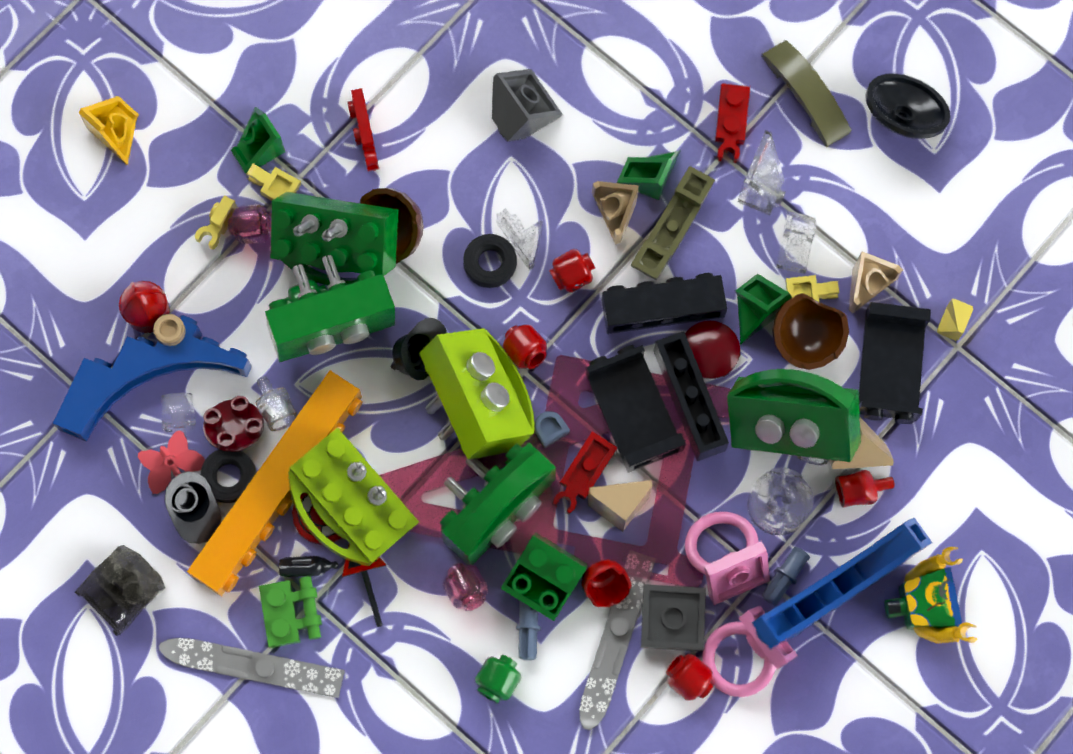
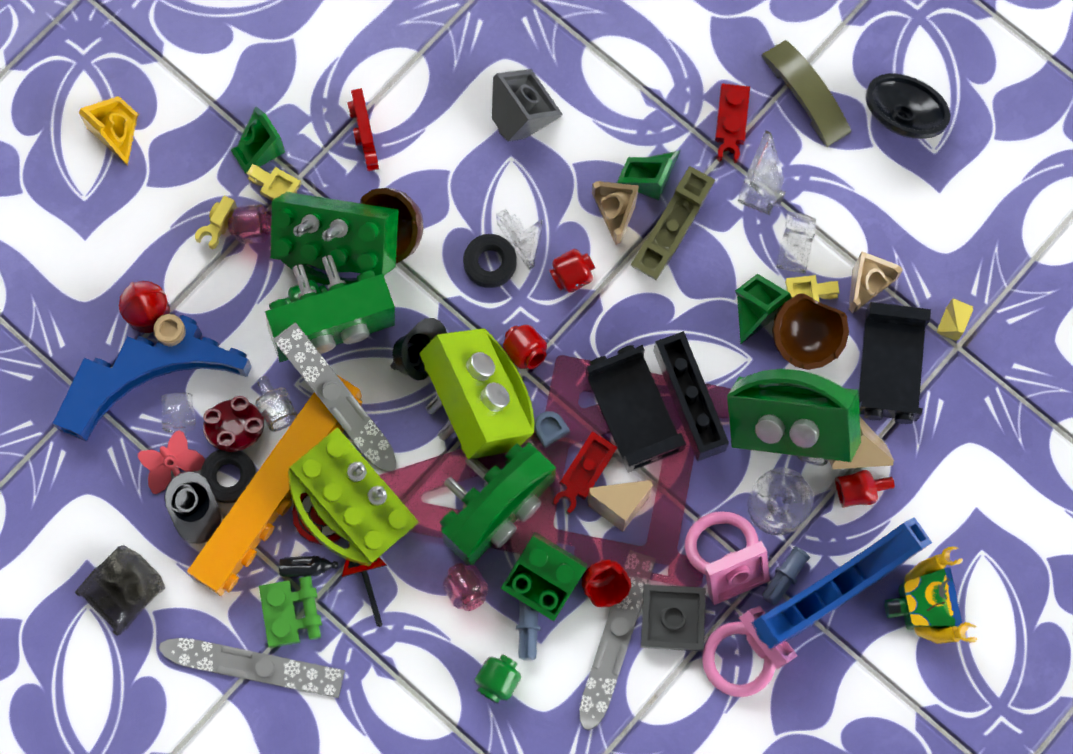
black brick [601,273,727,334] -> none
red head [666,654,713,701] -> none
dark red dish [685,321,740,379] -> none
none -> light grey piece [273,322,396,472]

